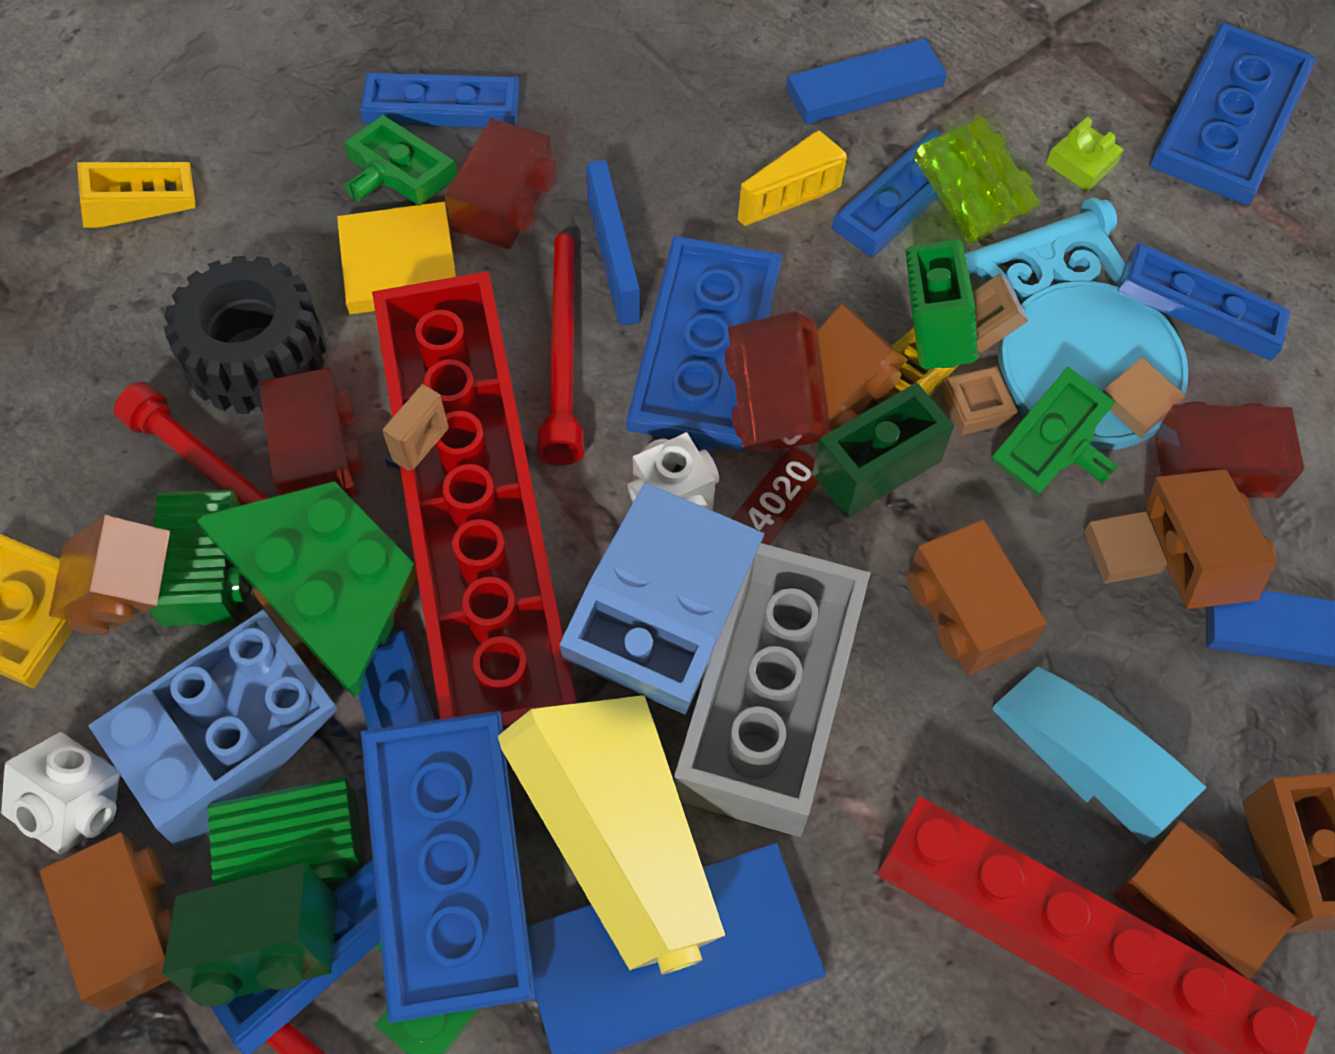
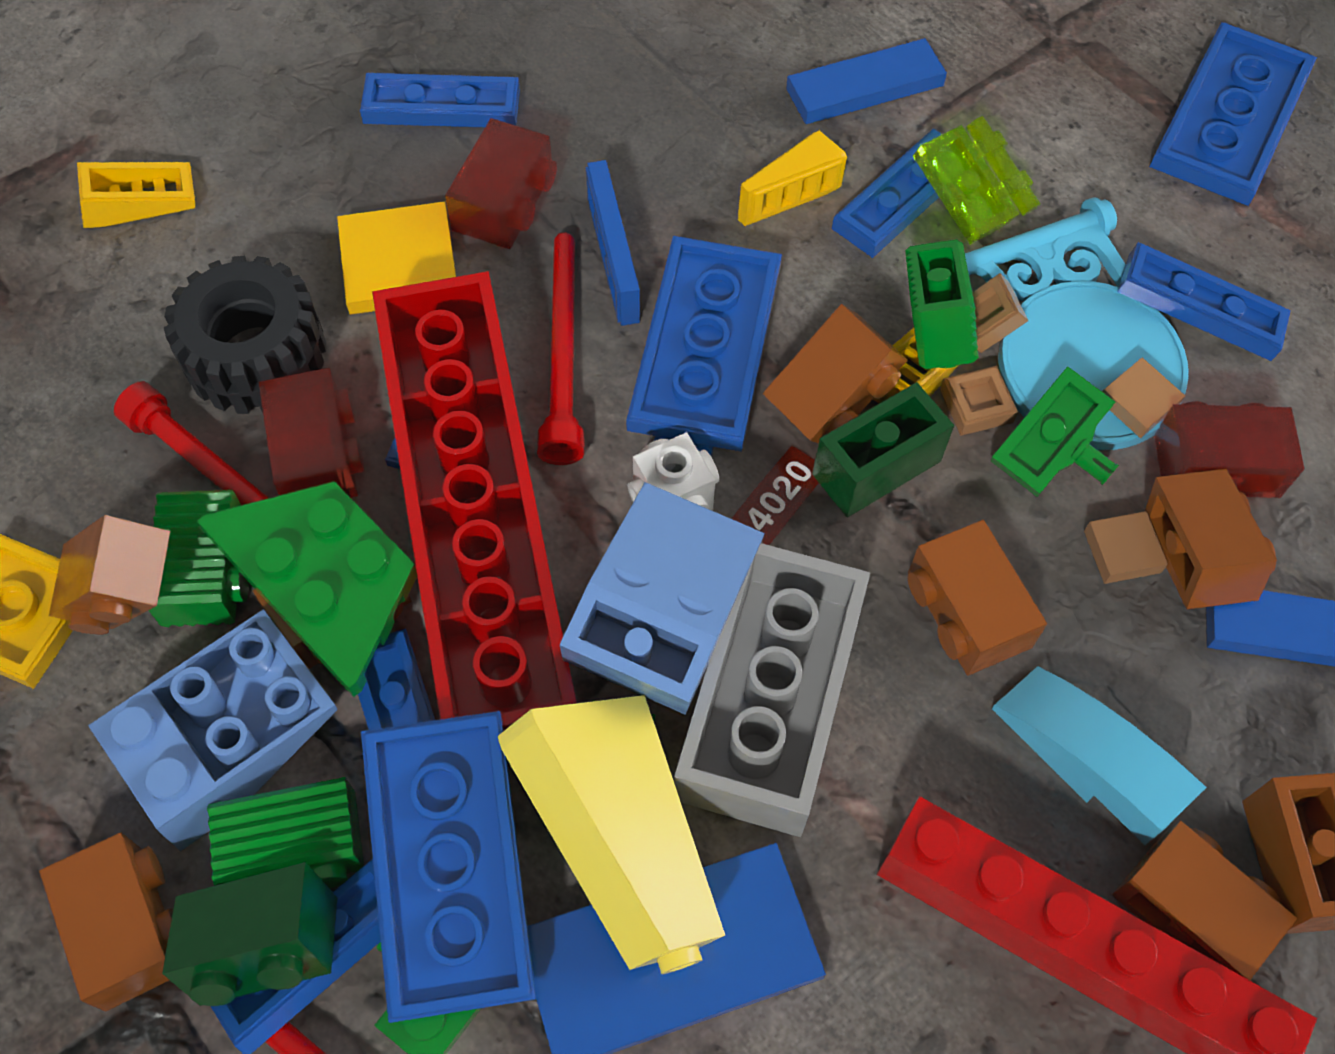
white brick [1,732,120,855] -> none
green plate [344,115,458,206] -> none
medium nougat tile [382,384,448,472] -> none
clear red brick [725,311,831,452] -> none
lime tile [1046,117,1124,192] -> none

